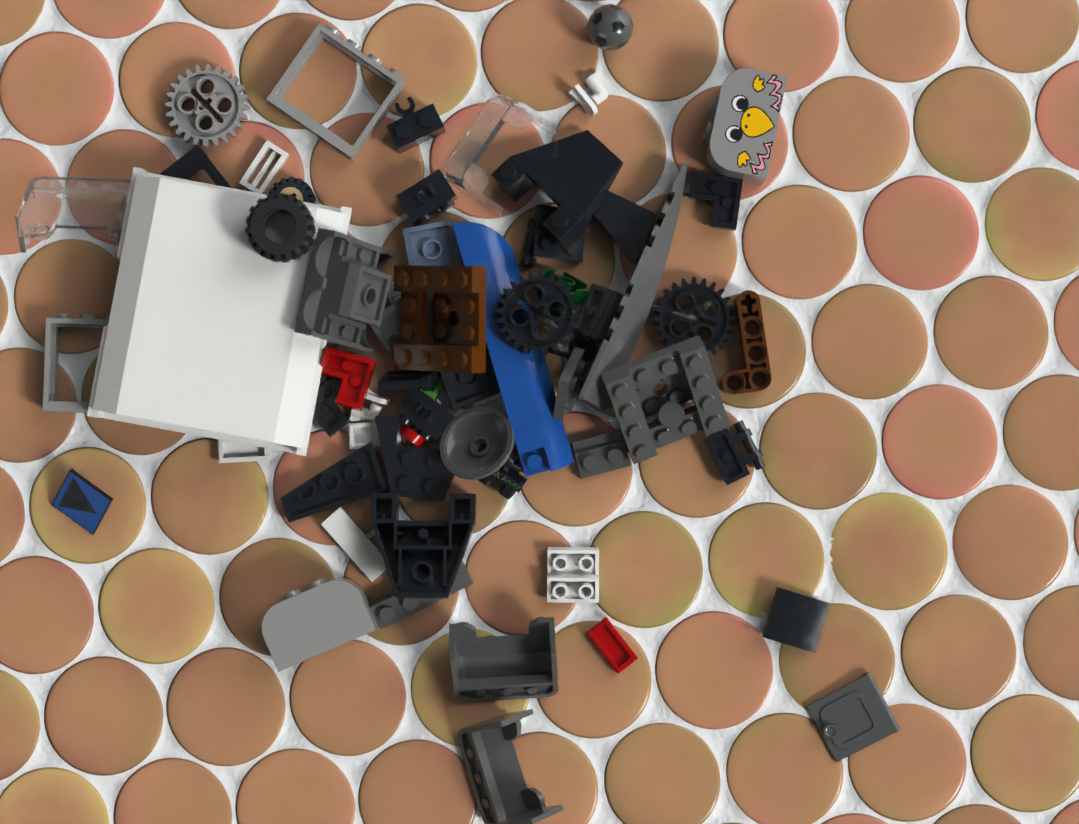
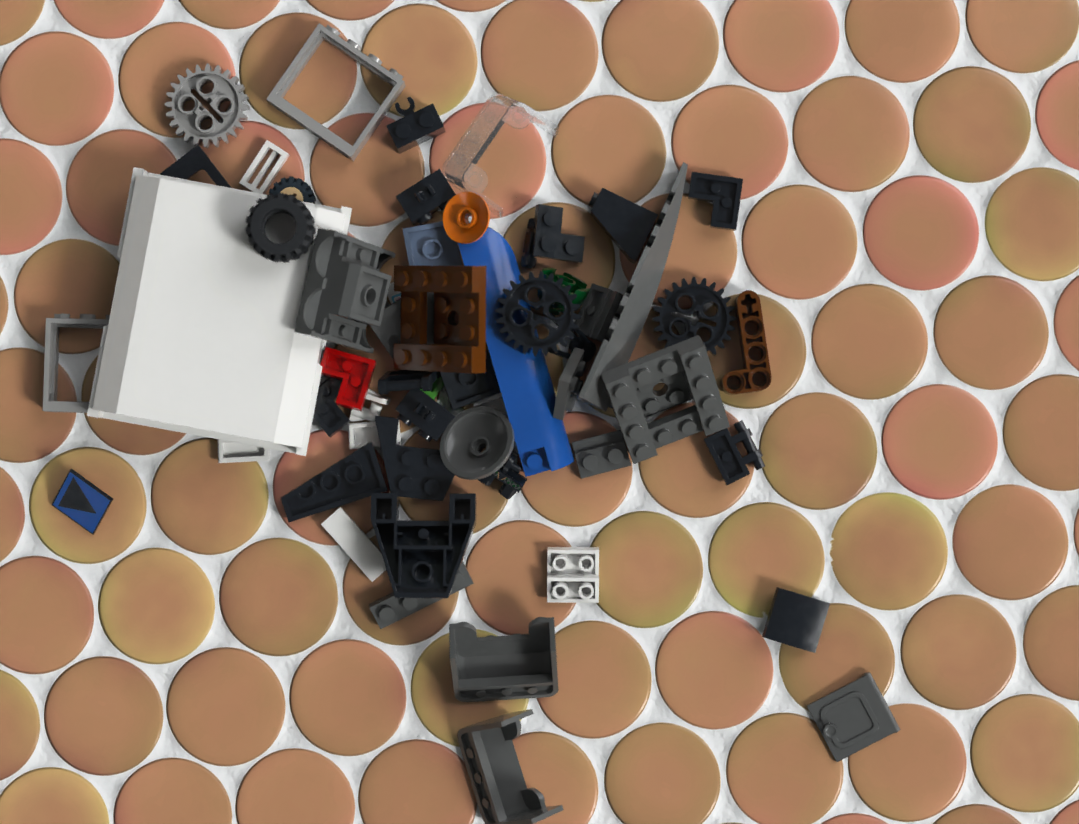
clear windscreen [15,176,131,253] -> none
light grey brick [262,577,379,672] -> none
red tile [400,424,426,447] -> none
black wedge [491,130,623,251] -> none
white piece [568,71,608,116] -> none
red tile [586,617,638,674] -> none
dark grey piece [587,4,633,51] -> none
dark grey tile [658,402,685,429] -> none
light grey brick [703,68,788,186] -> none
none -> orange dish [443,192,490,244]

